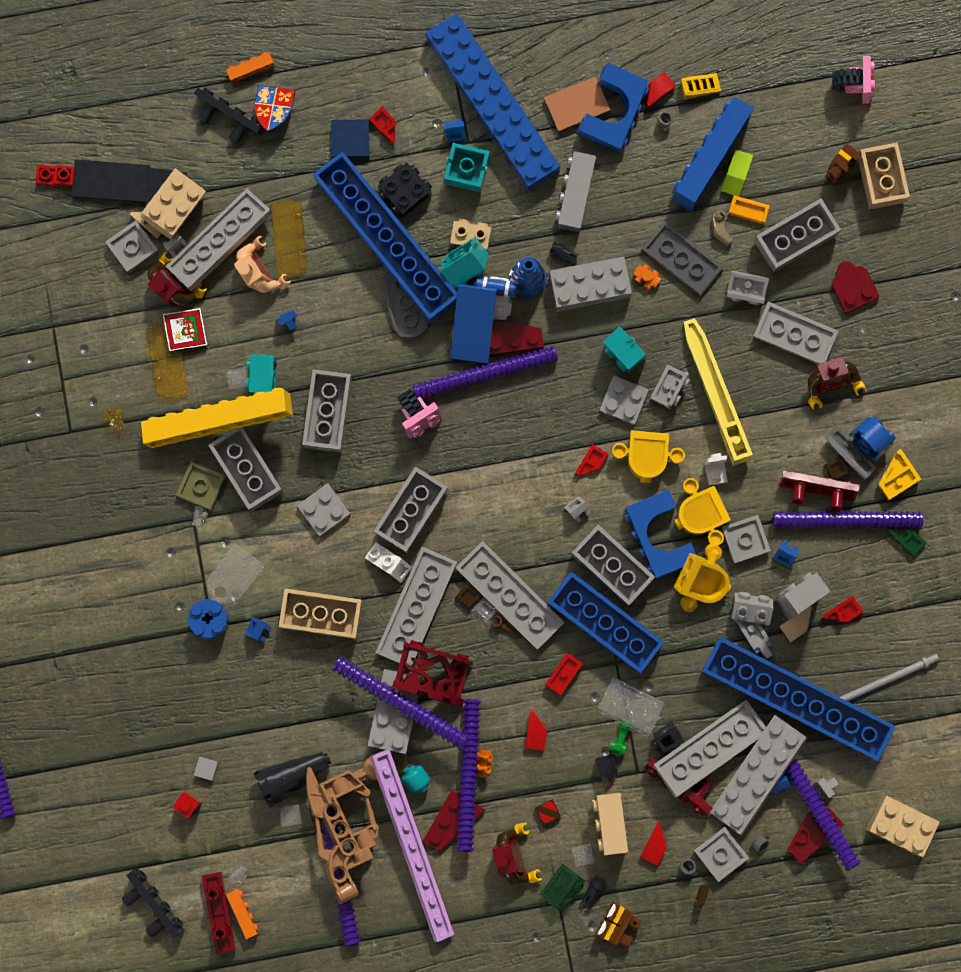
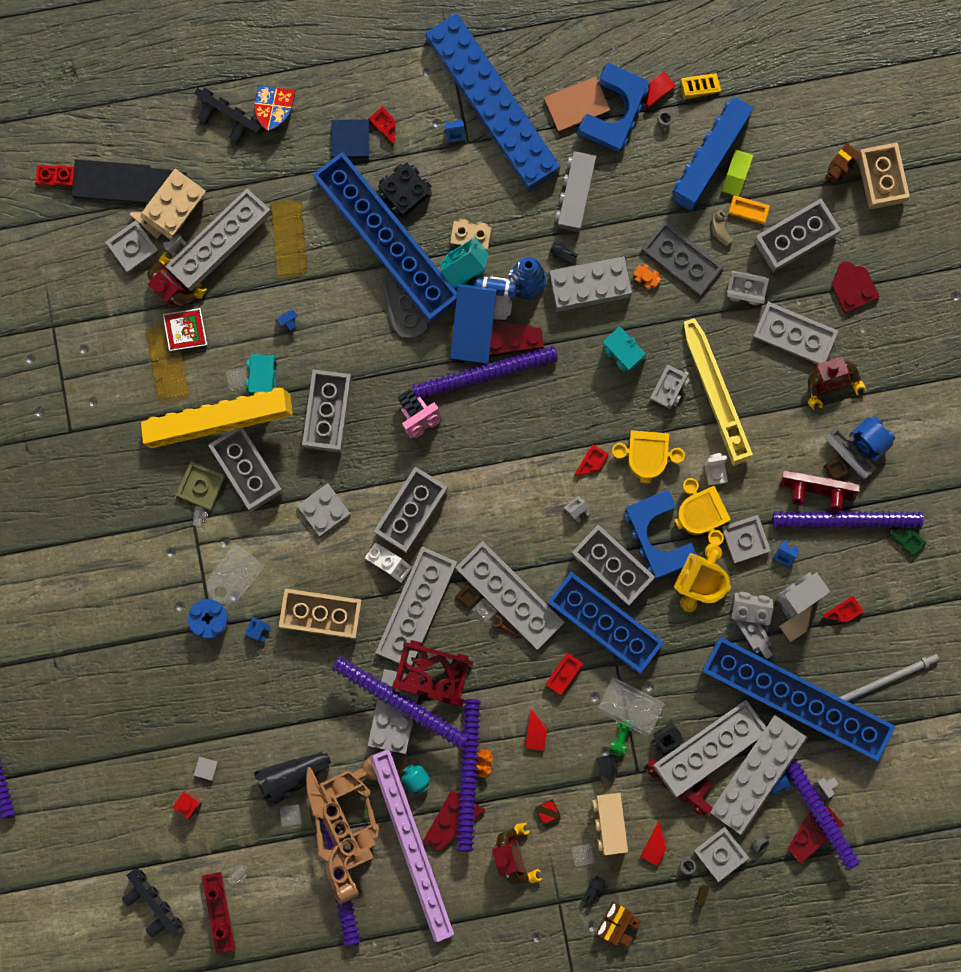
clear yellow plant [102,408,124,430] -> none
orange piece [226,52,275,84] -> none
orange piece [226,889,259,939] -> none
light nougat torso [234,236,291,293] -> none
teal brick [444,143,490,193] -> none
clear green bracket [539,863,585,912] -> none
light grey plate [599,375,649,425] -> none
plate [832,56,875,104] -> none
tan brick [866,795,939,857] -> none
yellow wing [878,449,921,500] -> none

